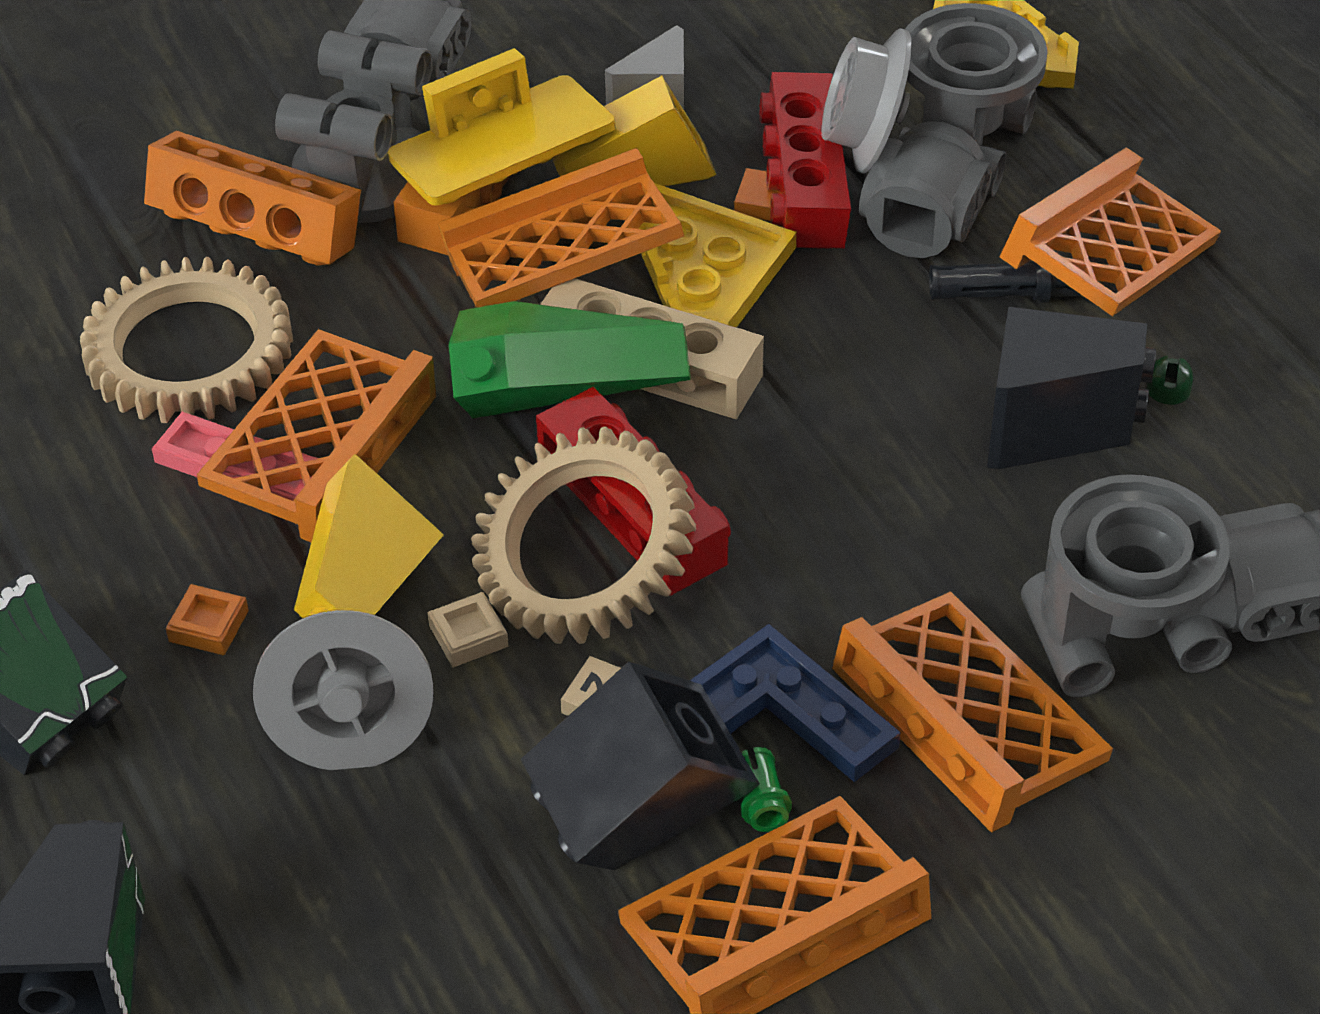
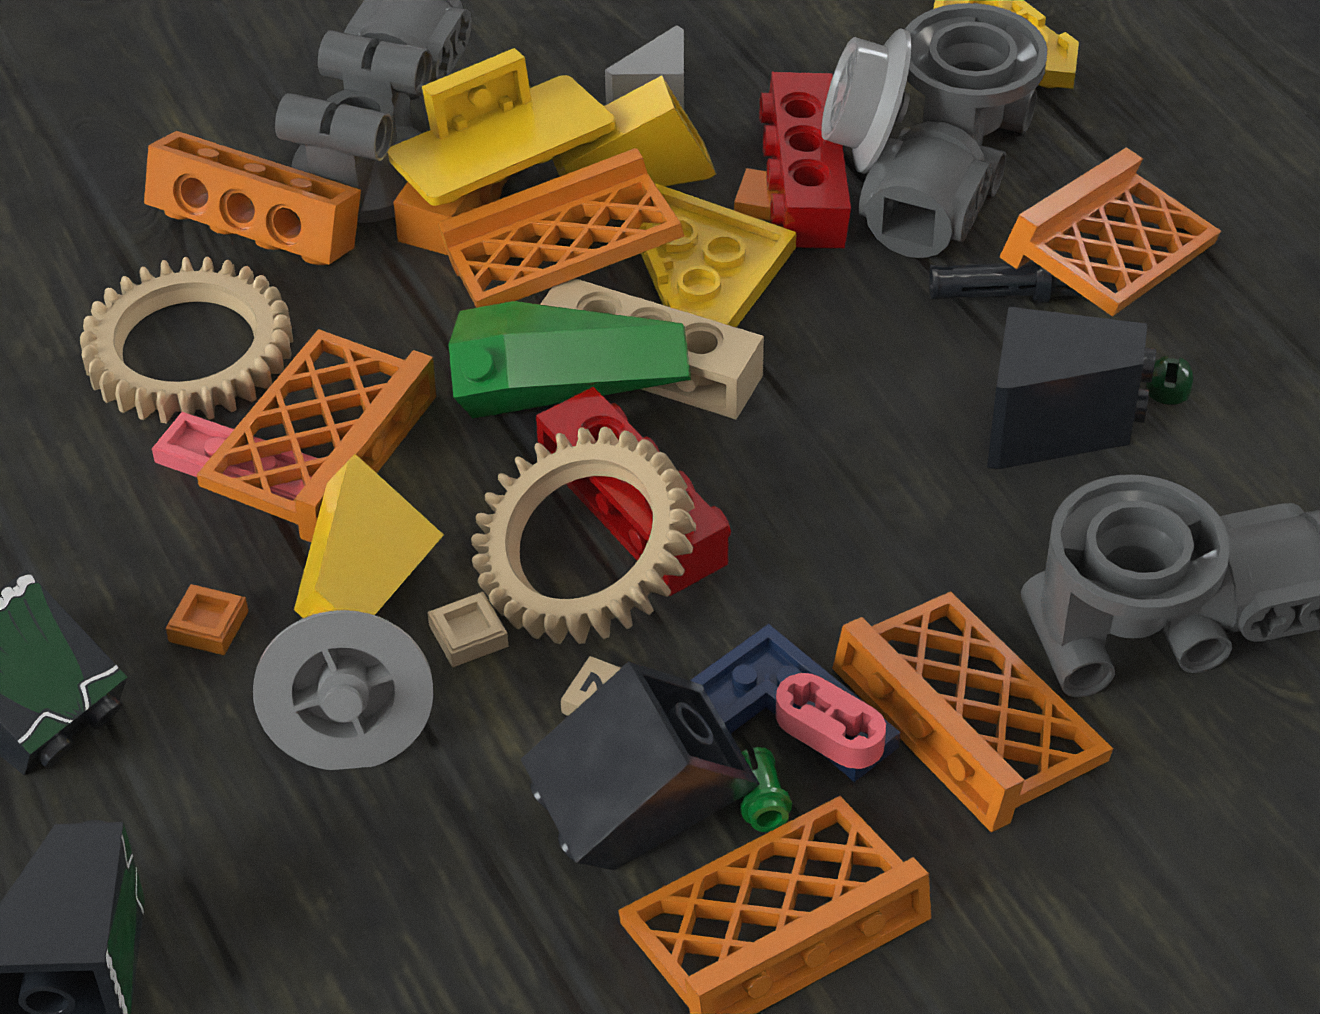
none -> coral beam [776,673,886,769]

